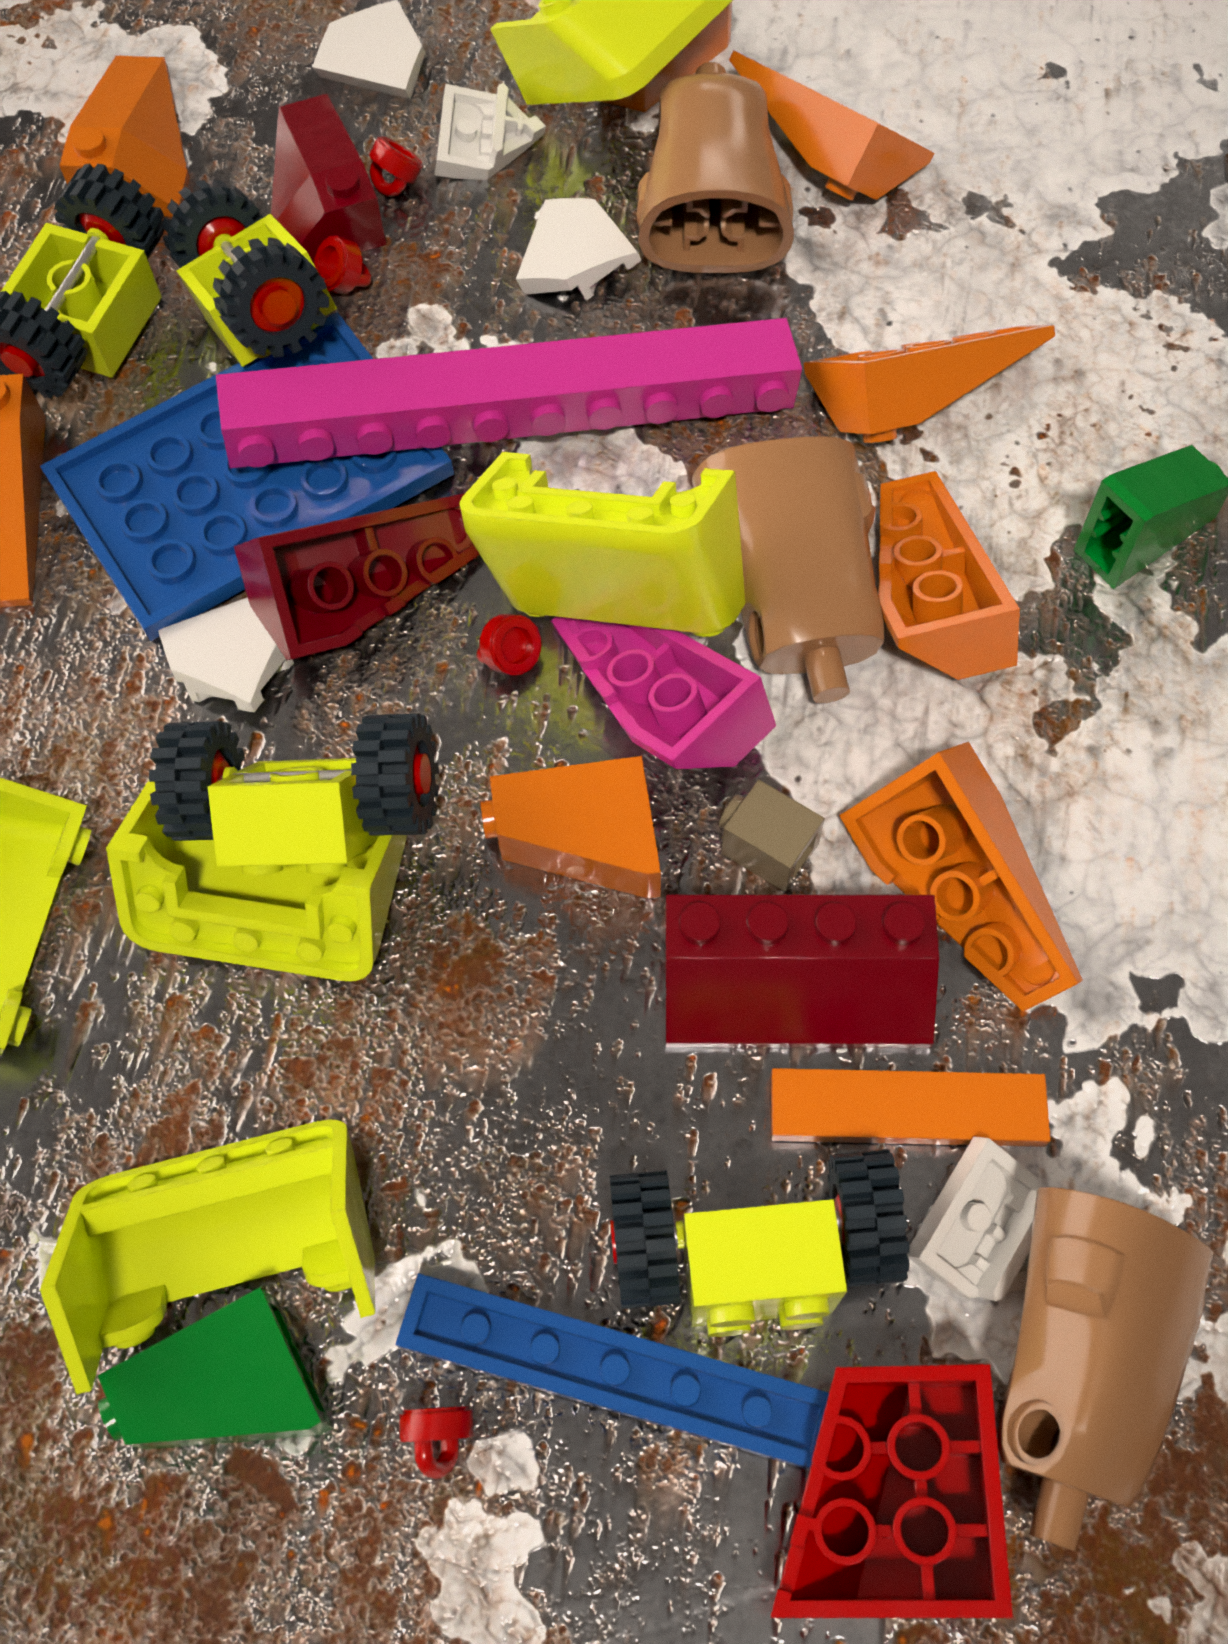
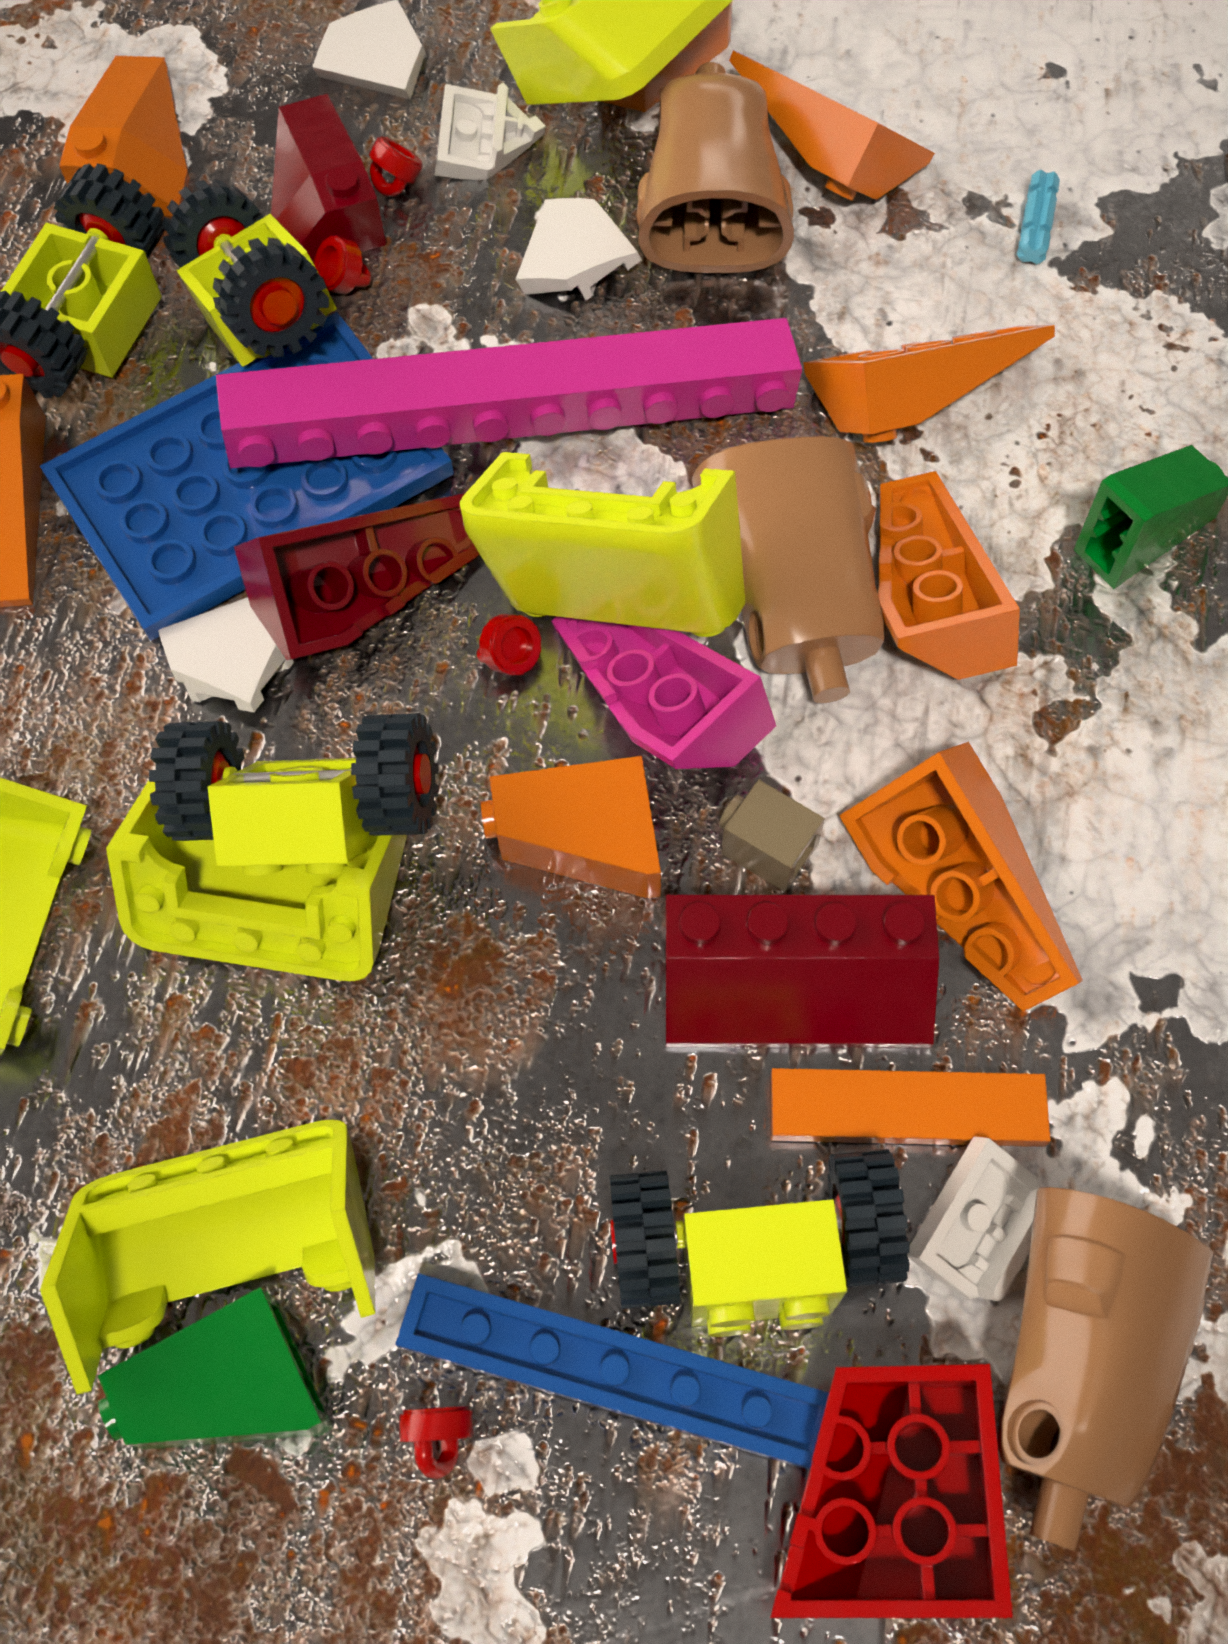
none -> medium azure axle [1017,169,1060,264]

